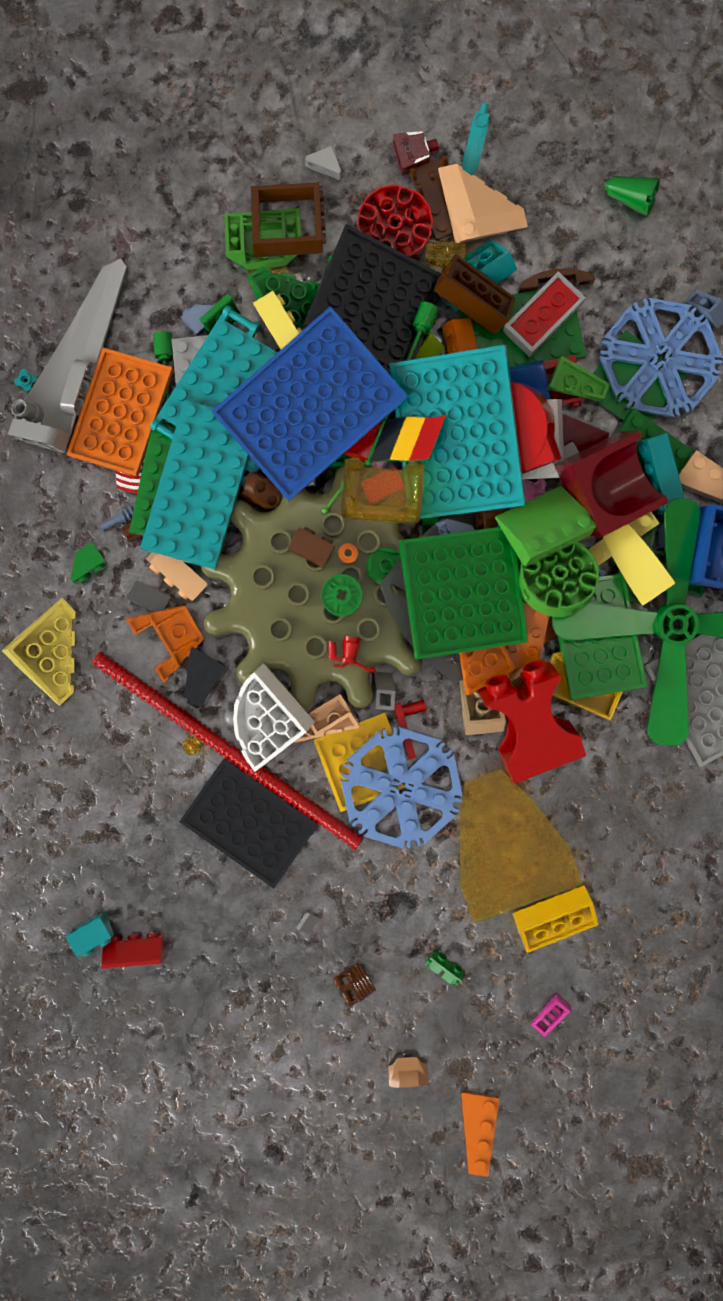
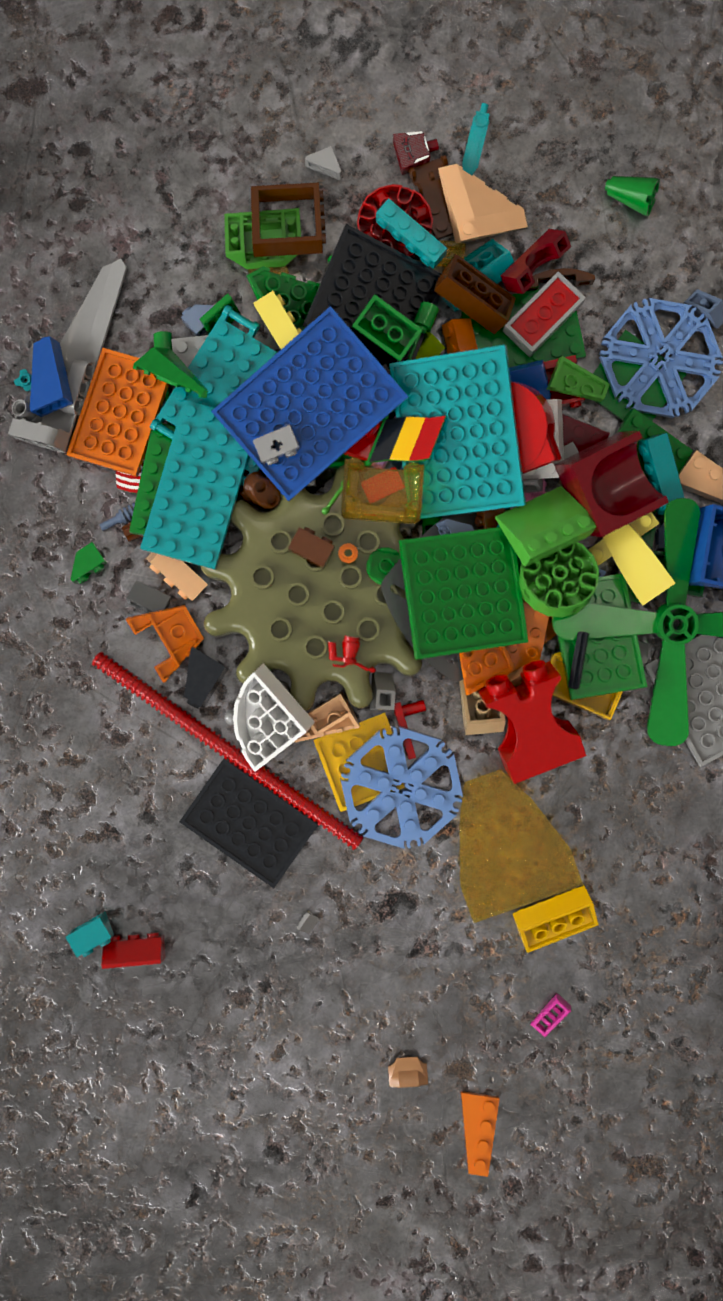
light yellow slope [2,598,76,706] -> none
clear yellow plate [182,736,201,755] -> none
green wheel [321,574,362,617] -> none
reddish brown piece [333,962,376,1006] -> none
green hinge [425,949,465,986] -> none
none -> blue slope [30,336,73,417]
none -> green wedge [133,347,208,398]
none -> light grey brick [253,425,300,465]
none -> green slope [352,295,423,362]
none -> teal brick [376,198,447,269]
none -> dark red arch [501,229,572,294]
none -> light grey slope [523,478,543,493]
none -> black axle [568,631,589,690]

